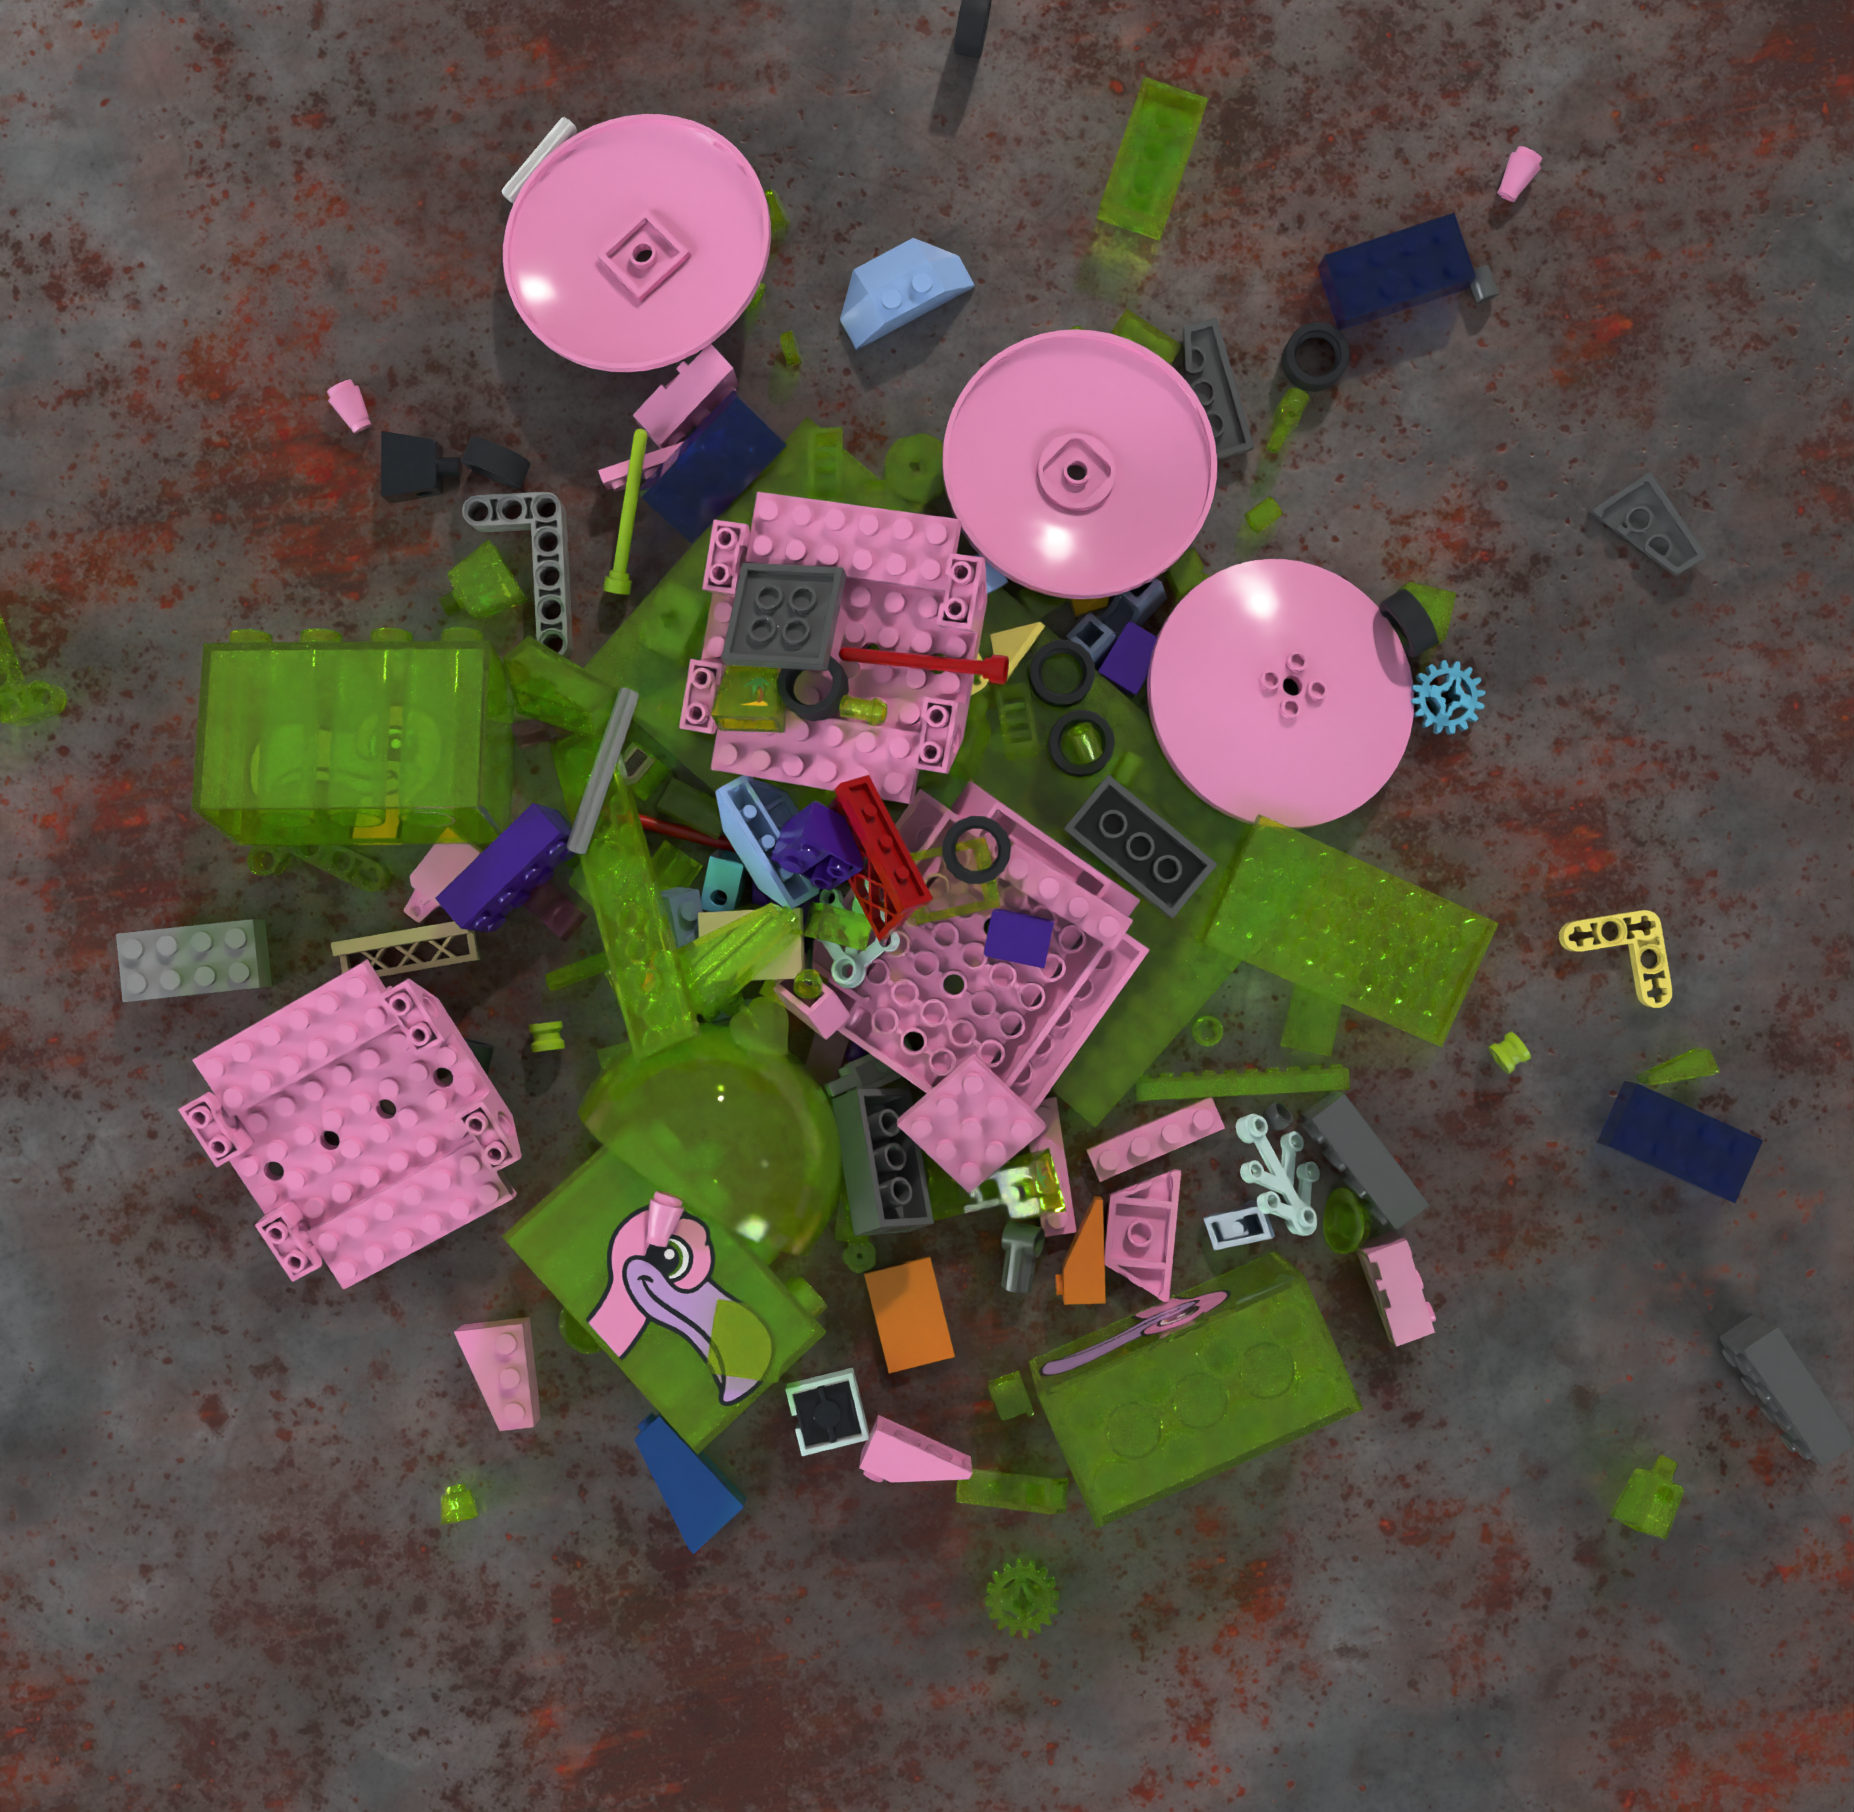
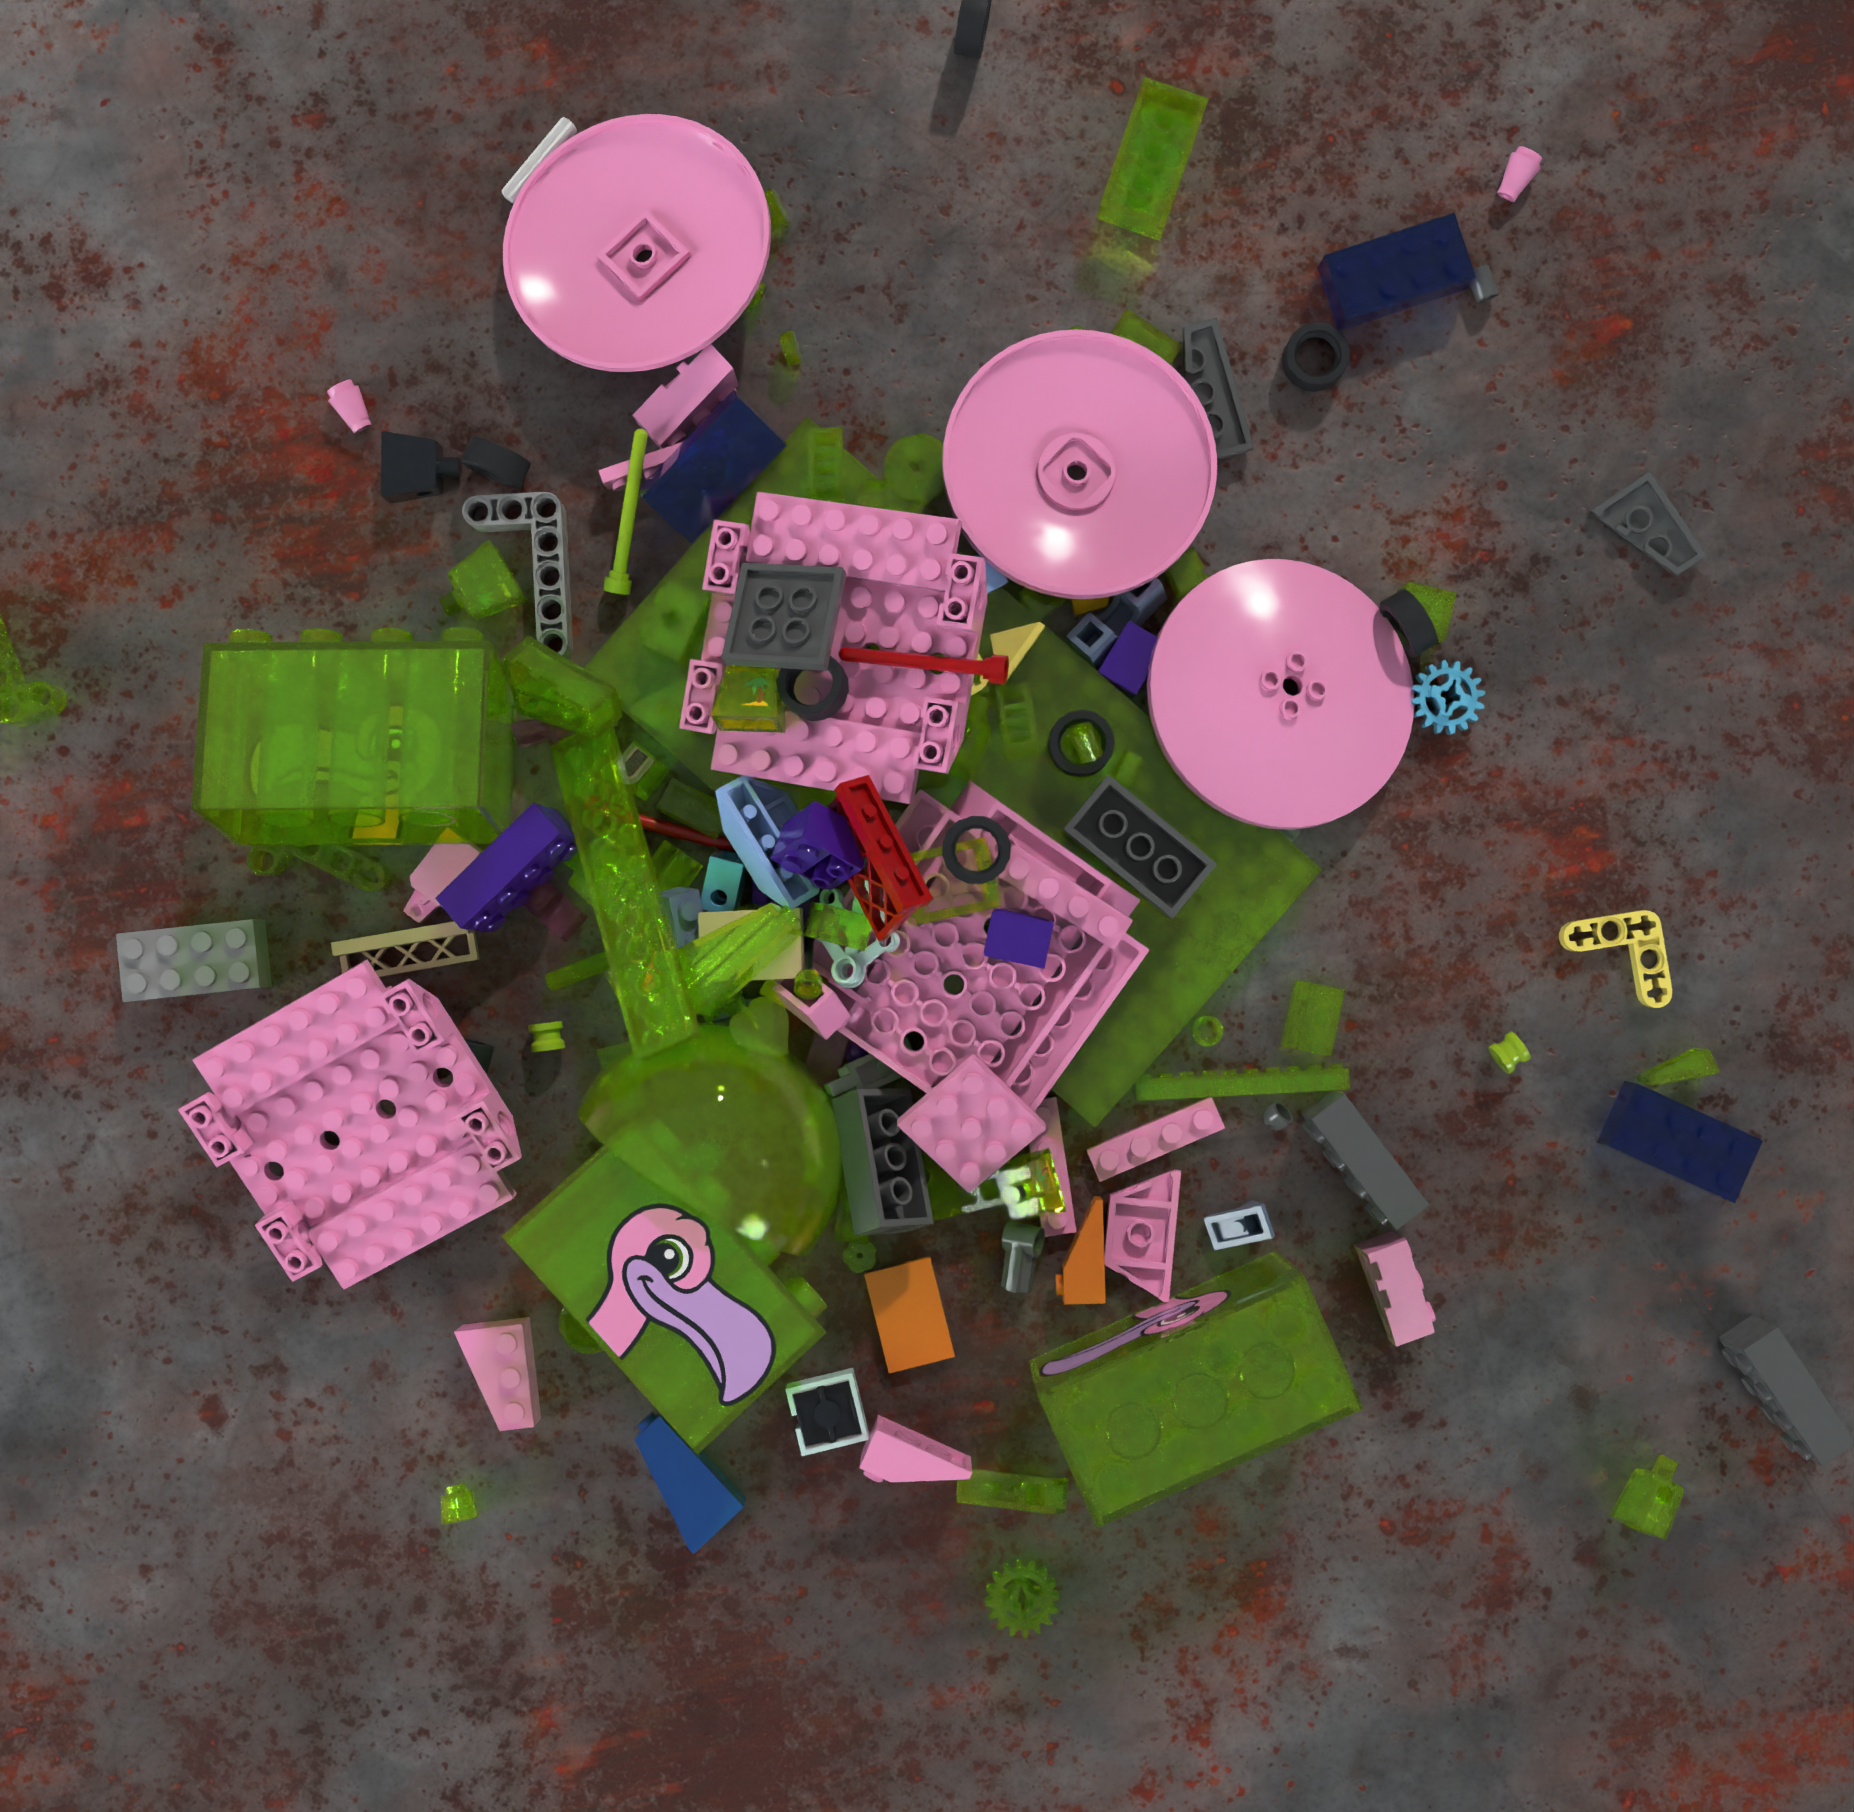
light grey axle [566,688,639,854] -> none
bright pink cone [646,1190,685,1247] -> none
clear neon green tile [705,1299,789,1383] -> none
clear neon green pin [839,695,888,726] -> none
light blue wedge [840,238,975,350] -> none
clear neon green panel [988,1370,1035,1421] -> none
black tyre [1029,640,1095,707] -> none
clear neon green plate [1201,814,1499,1047] -> none
light aqua plant [1236,1114,1320,1236] -> none
clear neon green hinge [1244,496,1283,534] -> none
clear neon green piece [1266,388,1310,453] -> none
clear neon green piece [1323,1188,1372,1254] -> none

